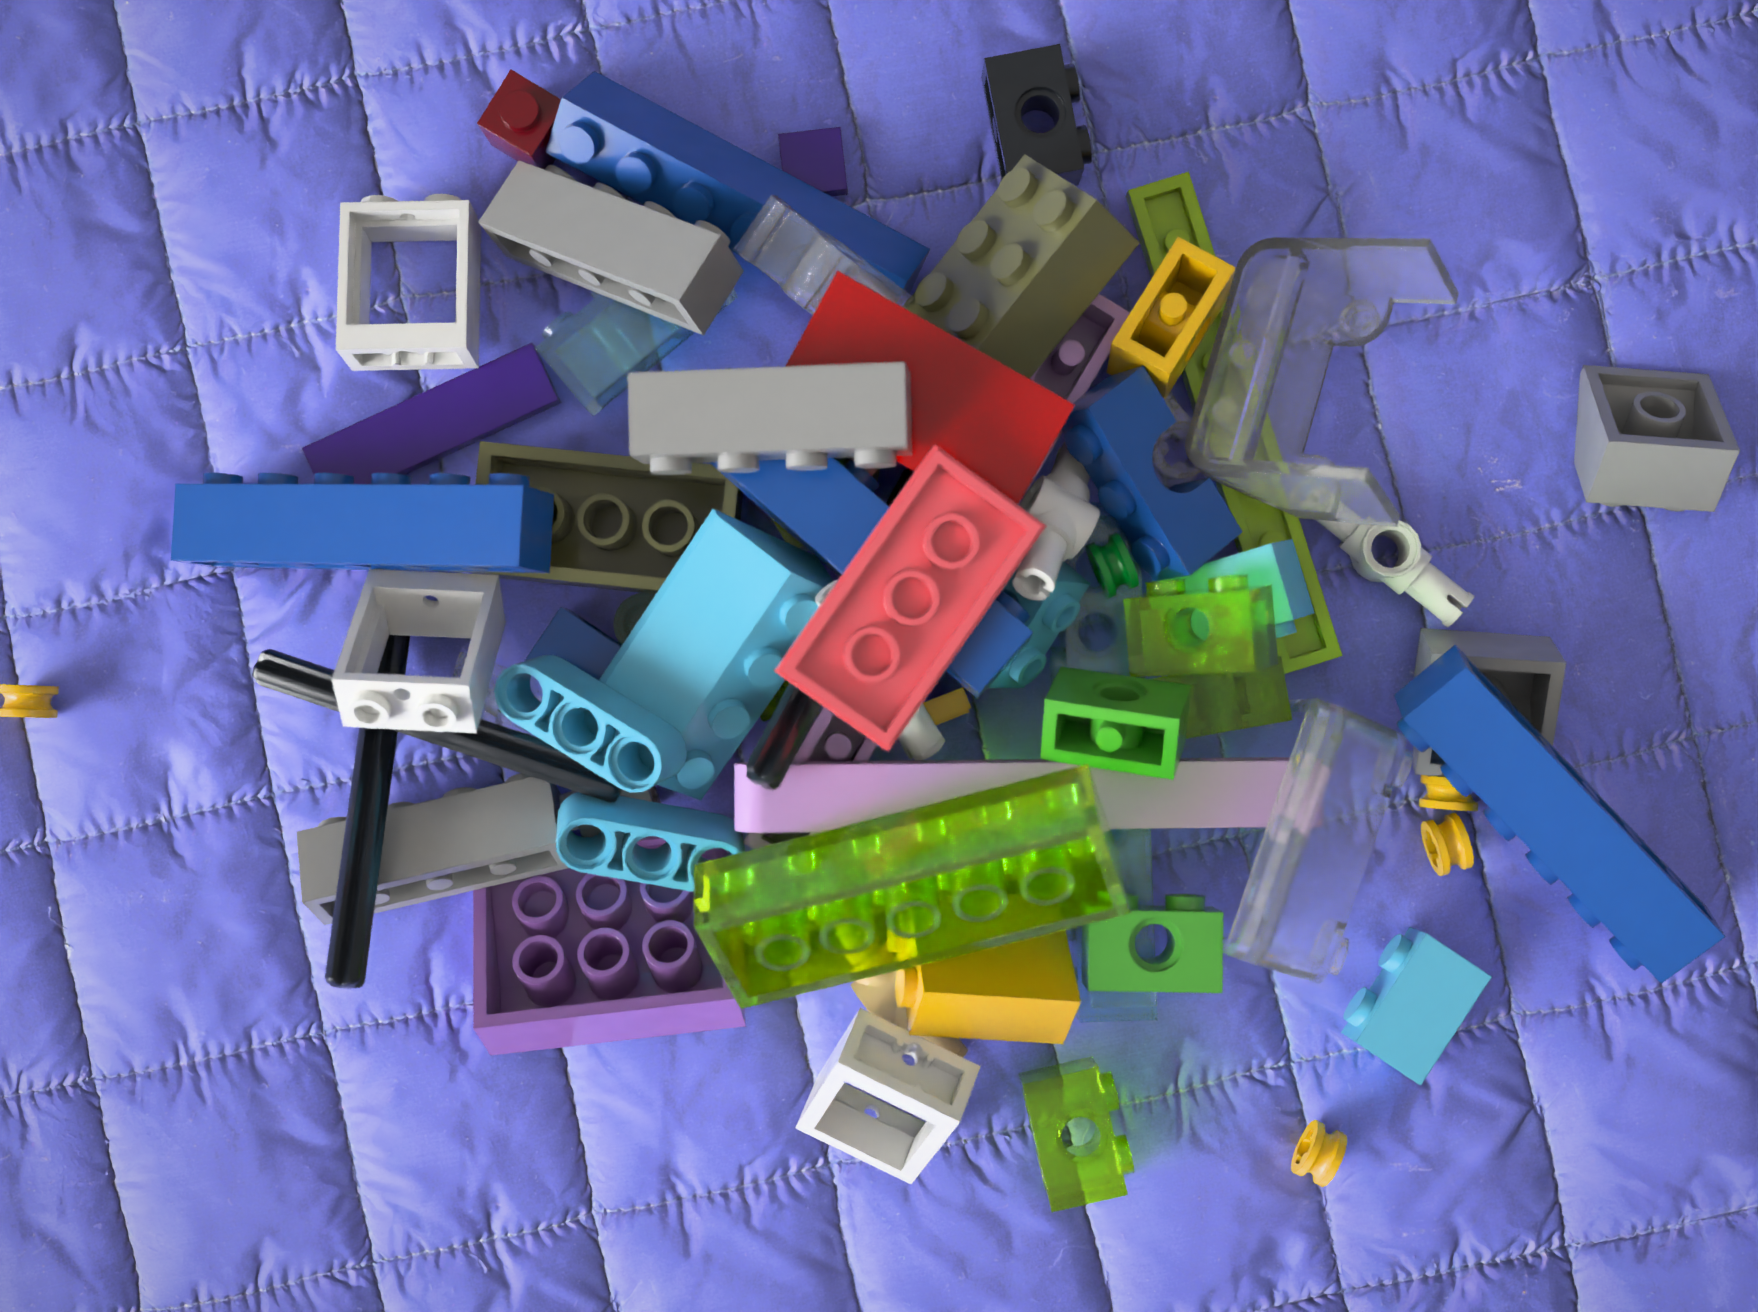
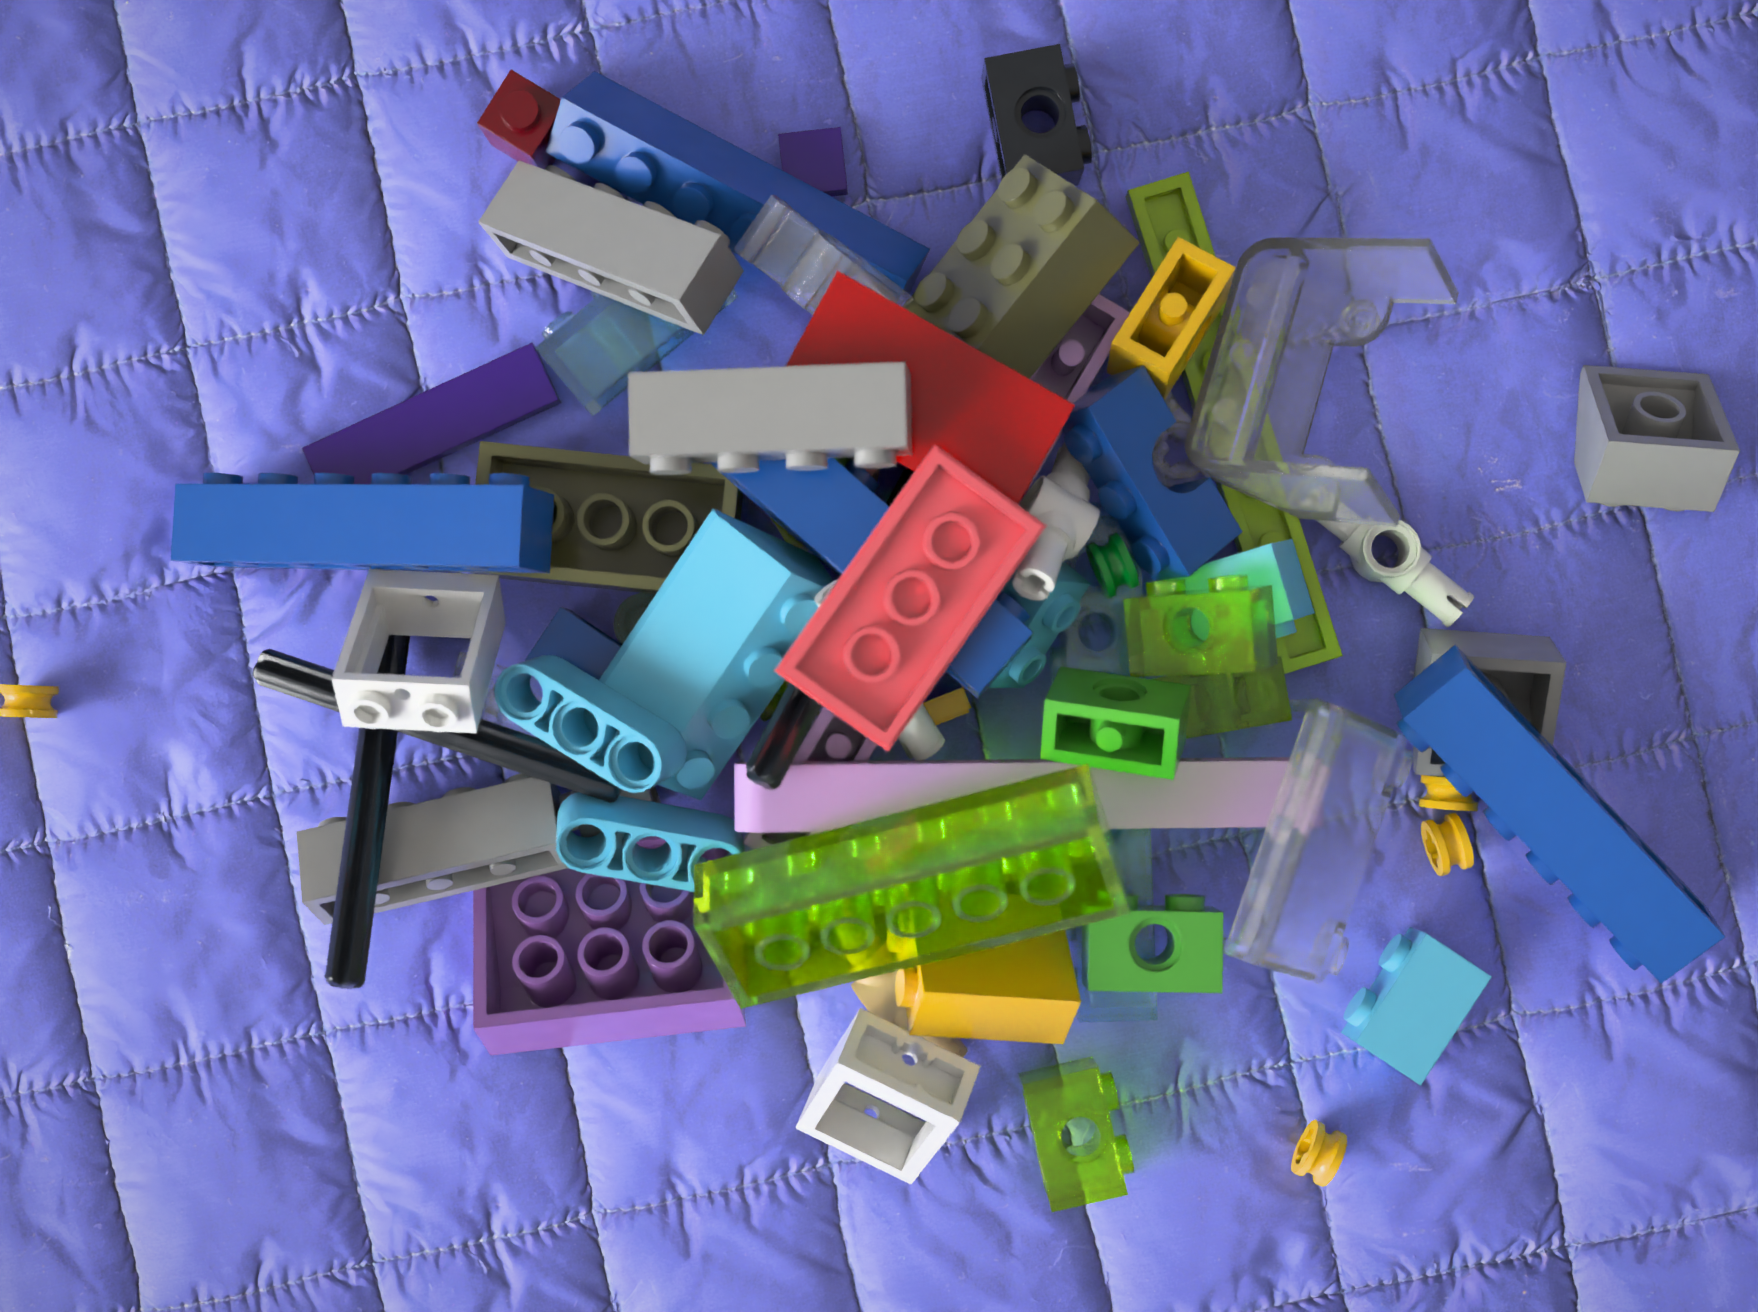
white window [336,194,481,371] -> none

